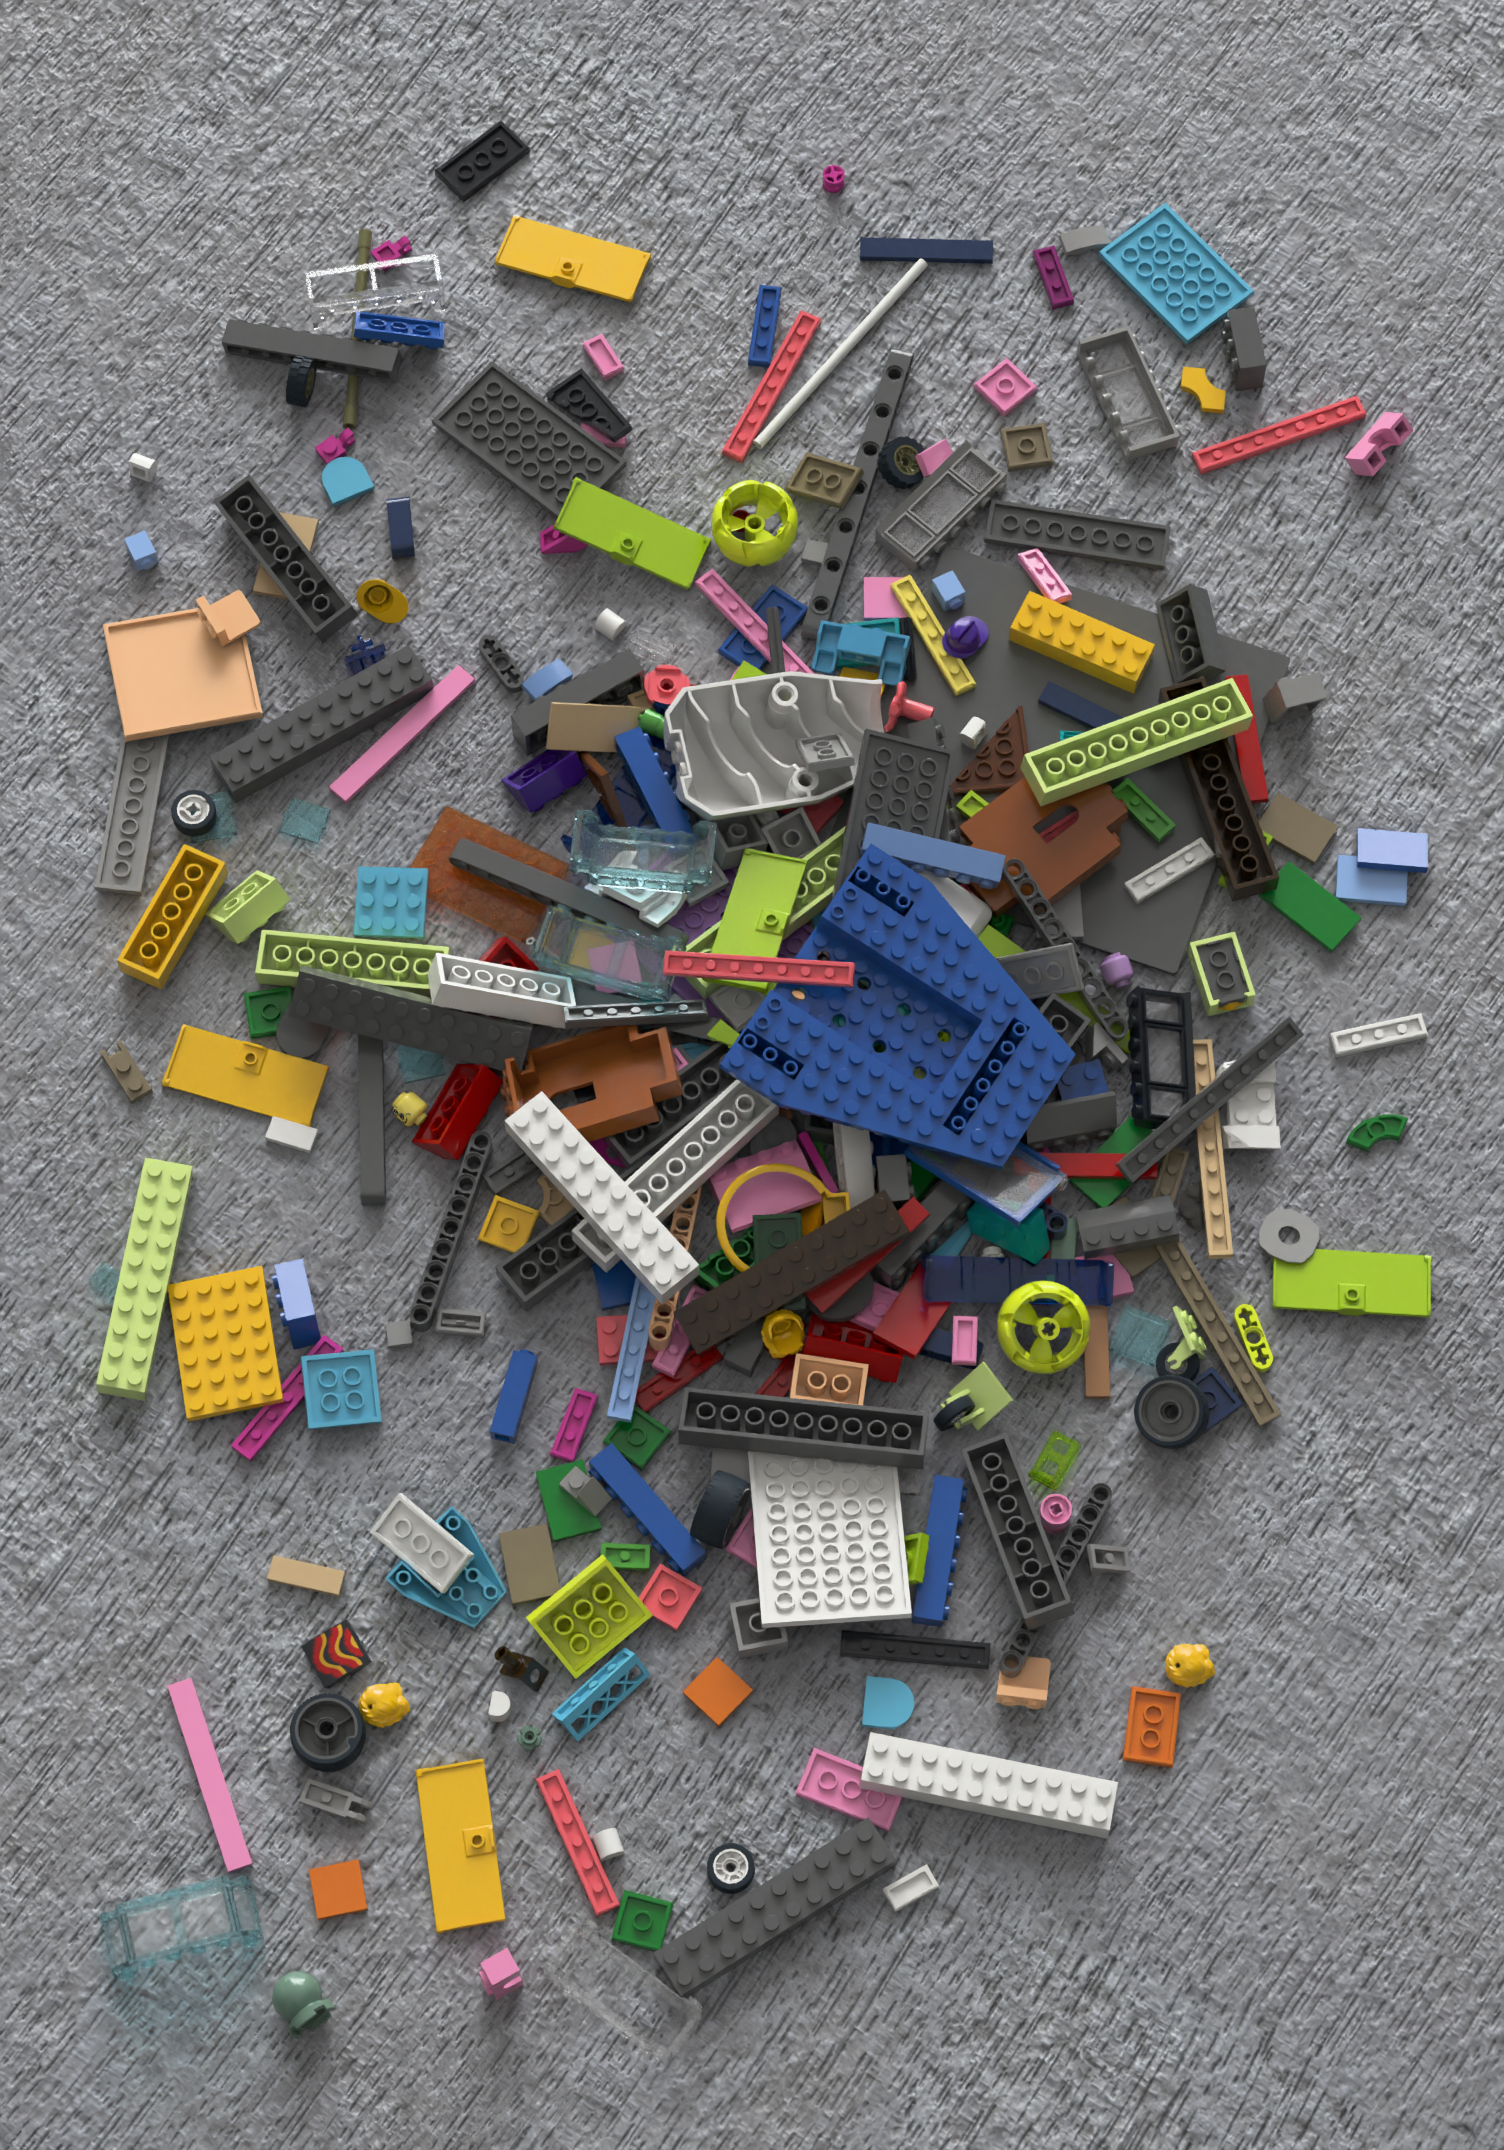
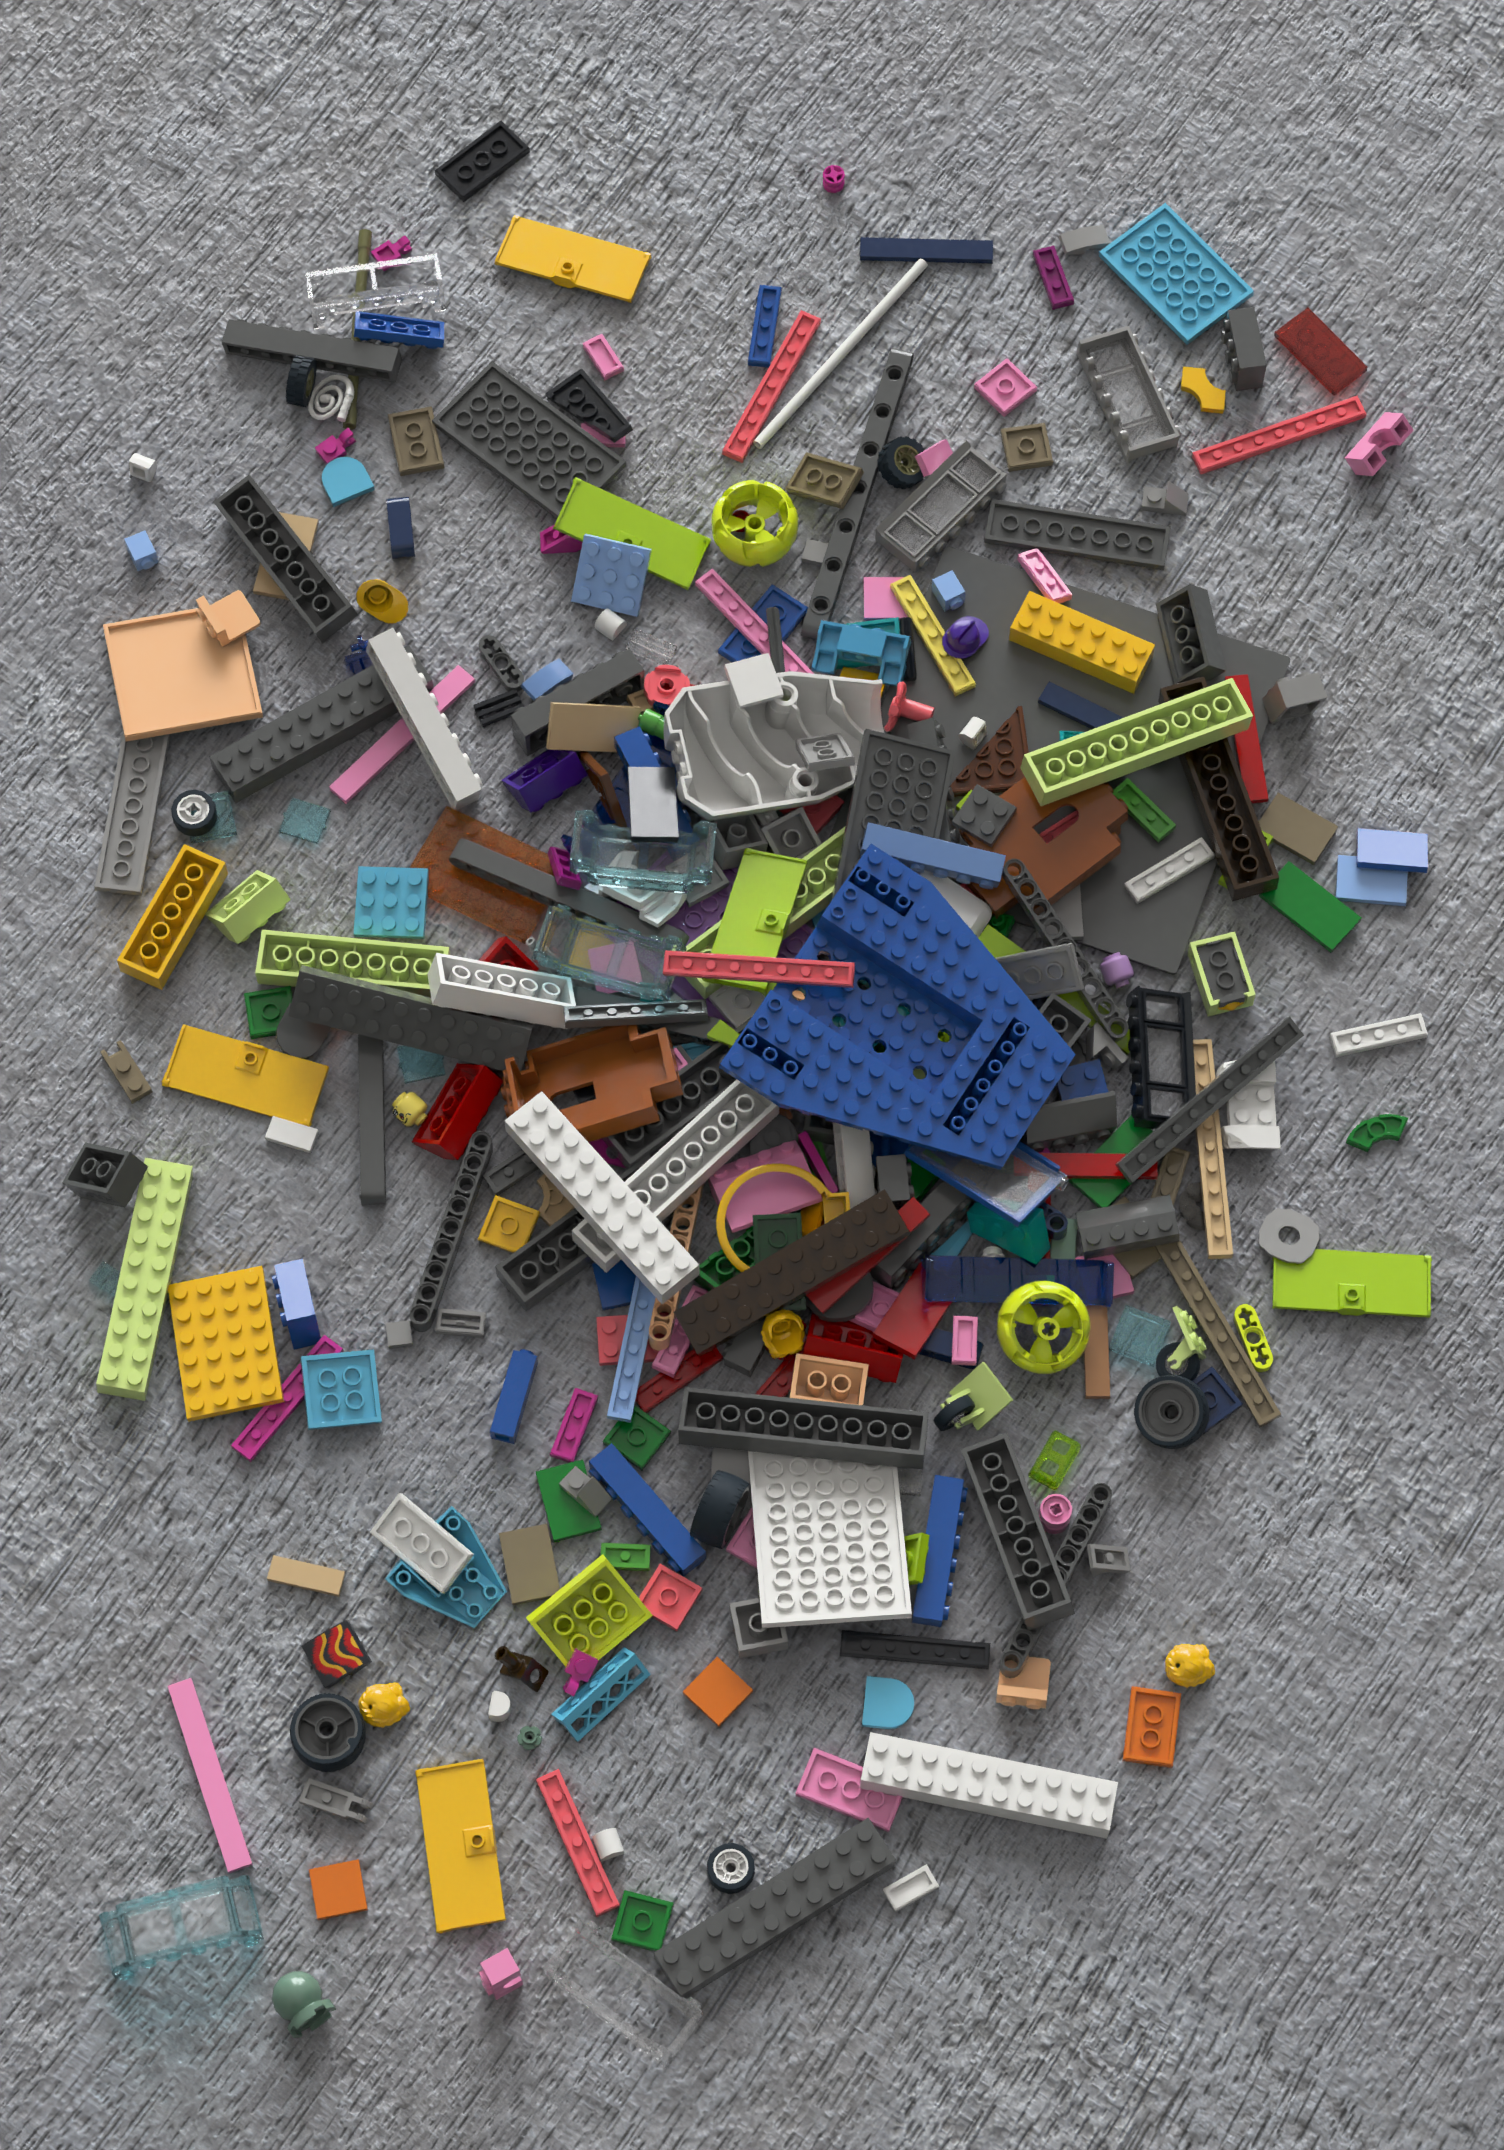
none -> dark grey brick [62,1142,148,1208]
none -> white piece [308,375,354,422]
none -> white brick [366,628,483,812]
none -> dark tan tile [388,406,444,476]
none -> black tile [473,689,524,727]
none -> magenta tile [547,847,582,890]
none -> dark pink plate [563,1648,599,1696]
none -> light blue plate [571,534,652,617]
none -> tile [628,767,679,842]
none -> white tile [724,653,784,709]
none -> dark grey plate [952,784,1017,848]
none -> light grey slope [1141,481,1189,516]
none -> clear red tile [1274,307,1368,396]

